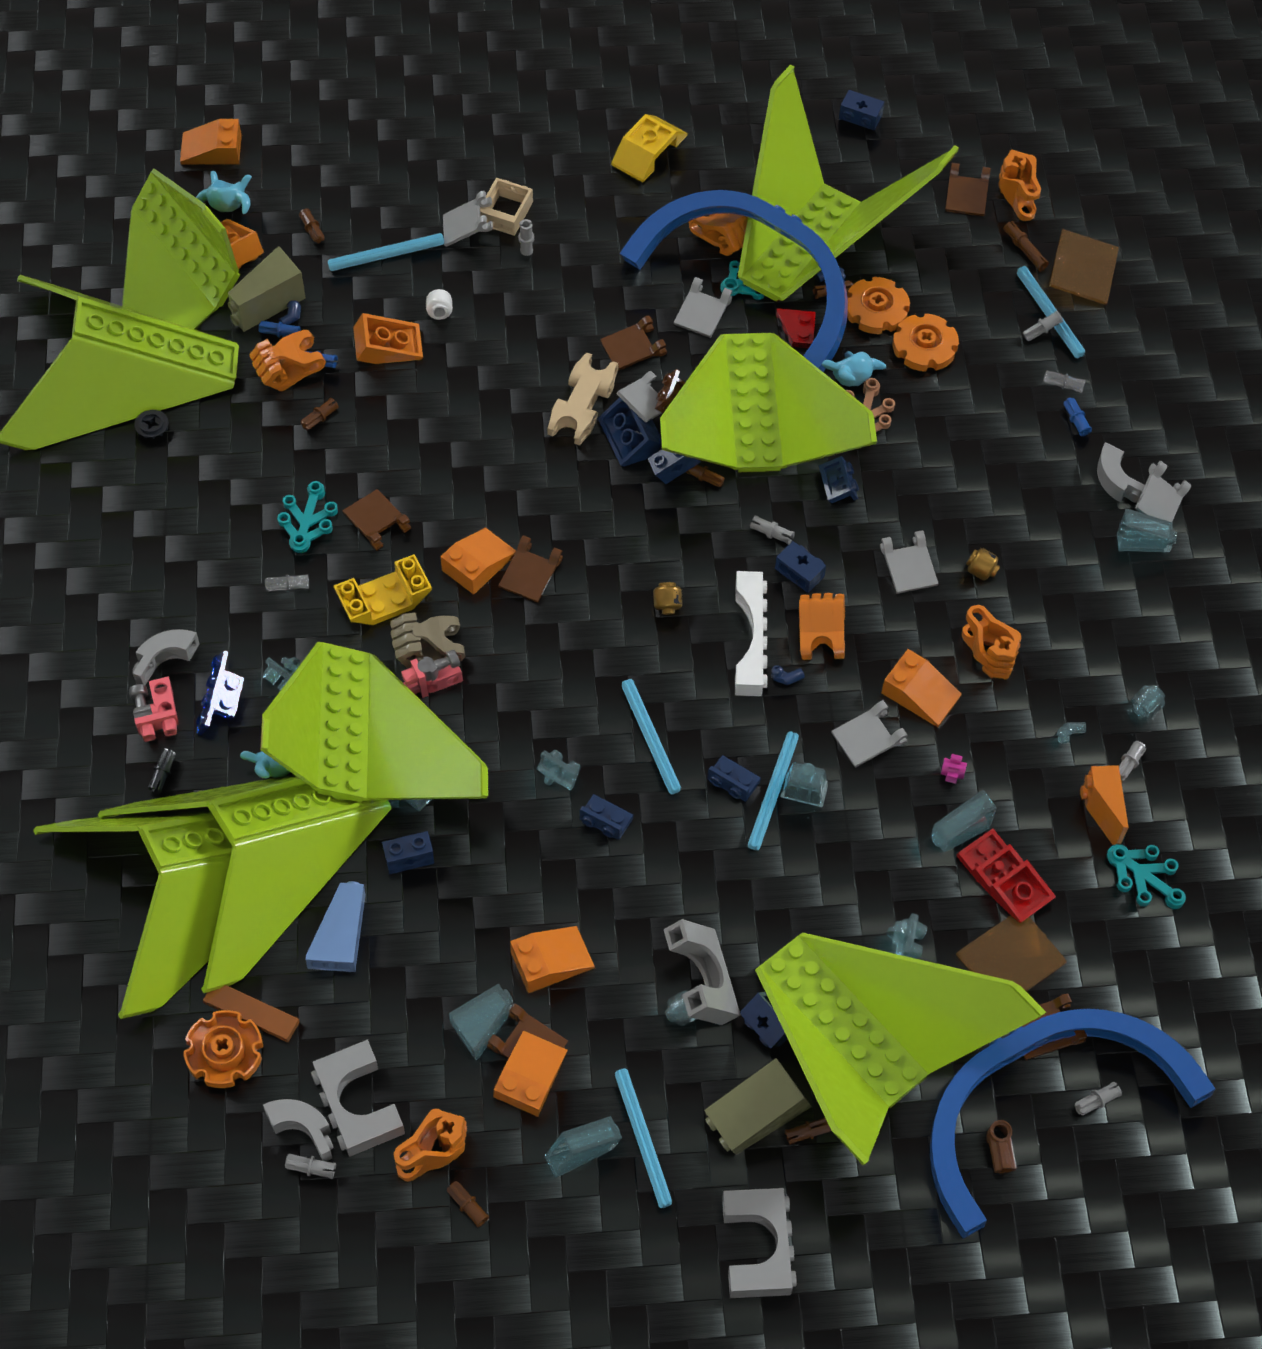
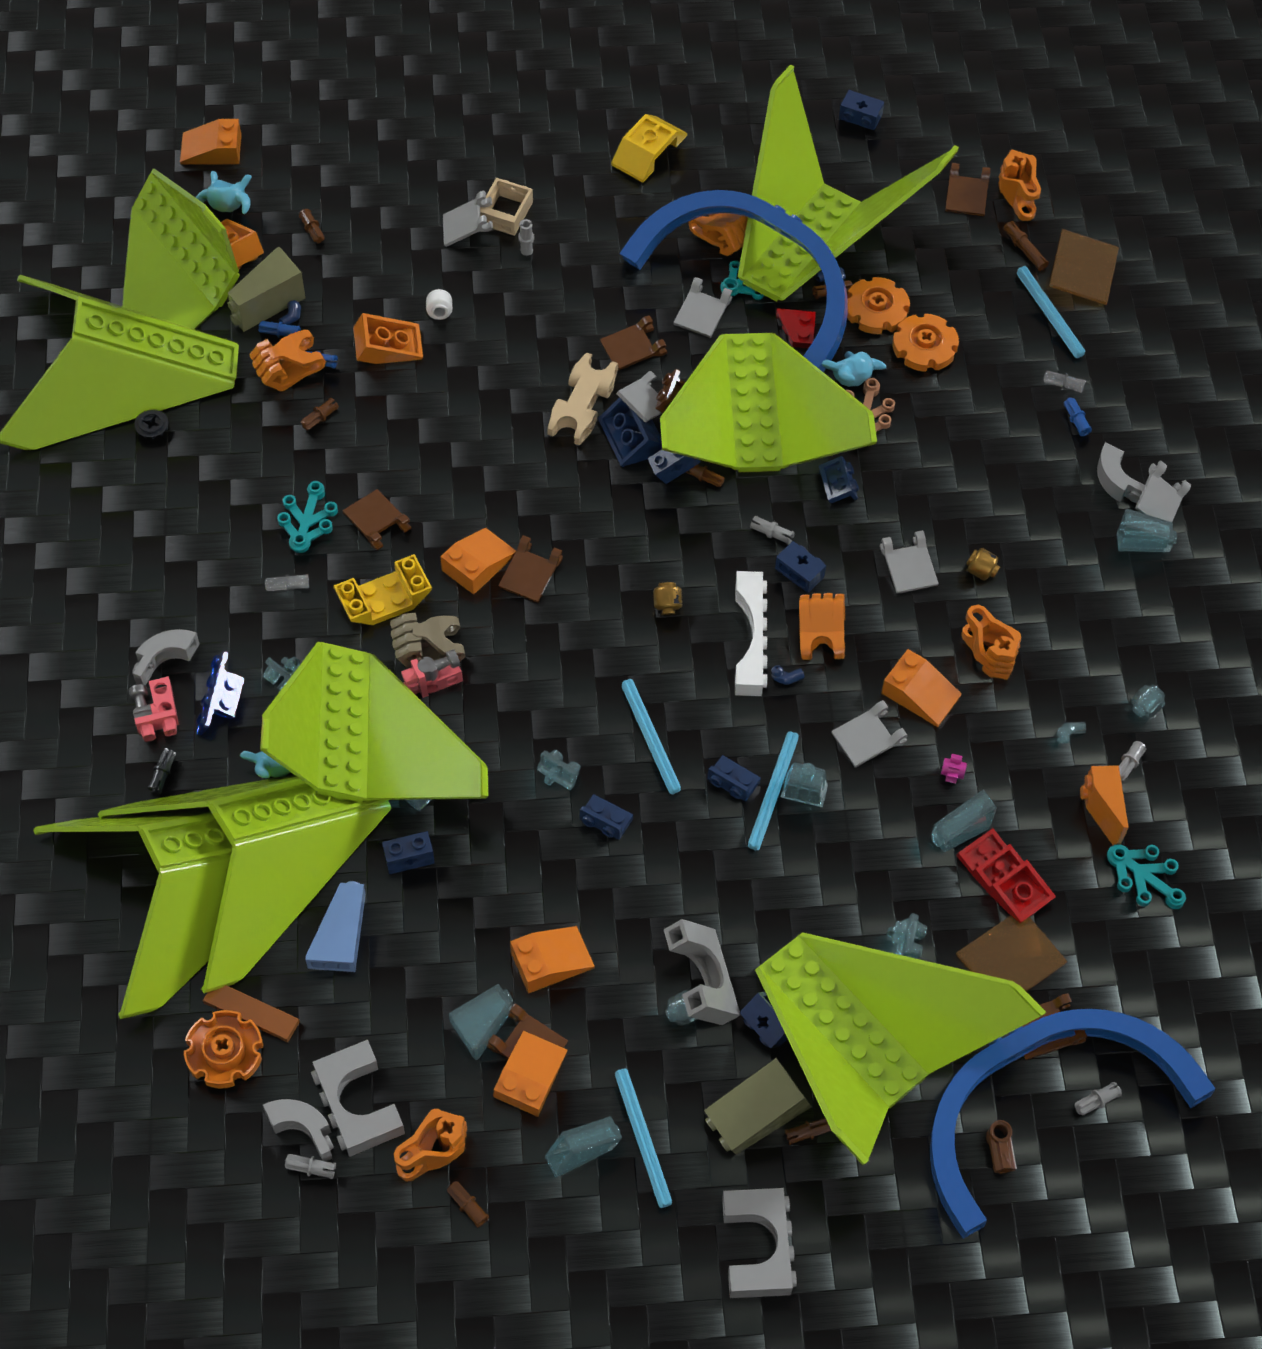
medium azure axle [328,233,444,271] -> none
light grey axle [1023,311,1063,341] -> none

